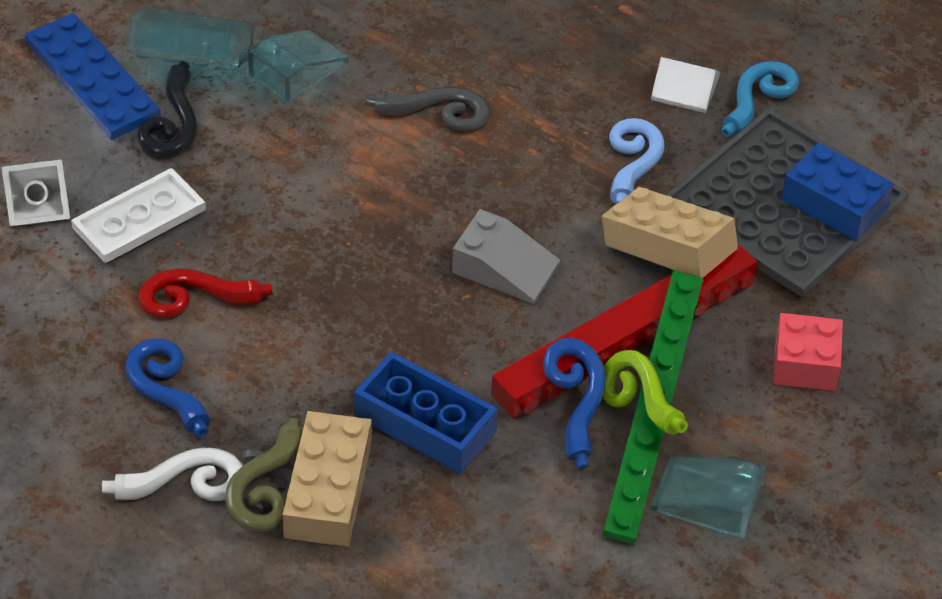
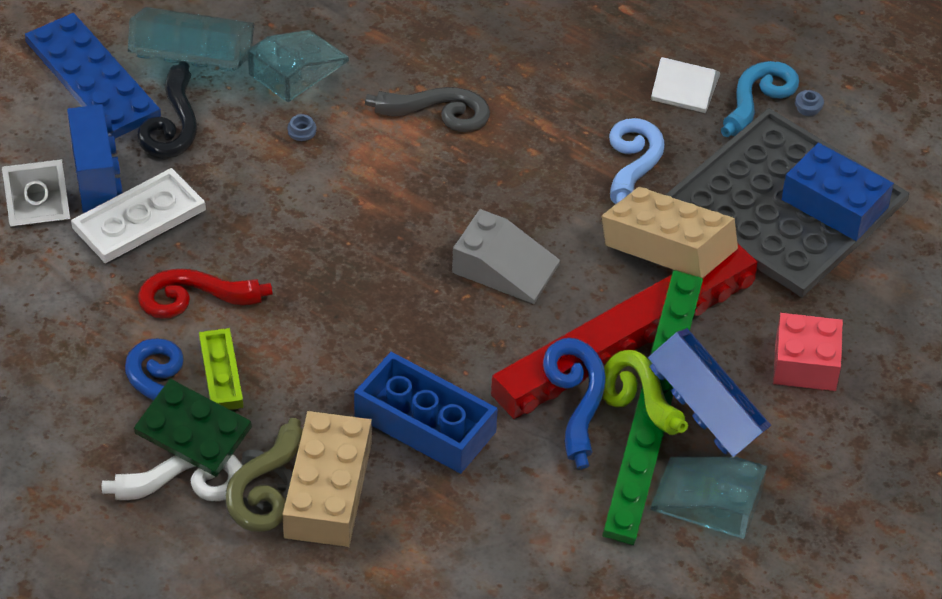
none -> blue brick [67,104,123,213]
none -> dark green plate [134,379,252,477]
none -> lime plate [199,328,244,410]
none -> sand blue plate [287,114,316,141]
none -> brick [648,328,771,457]
none -> sand blue plate [795,90,824,116]

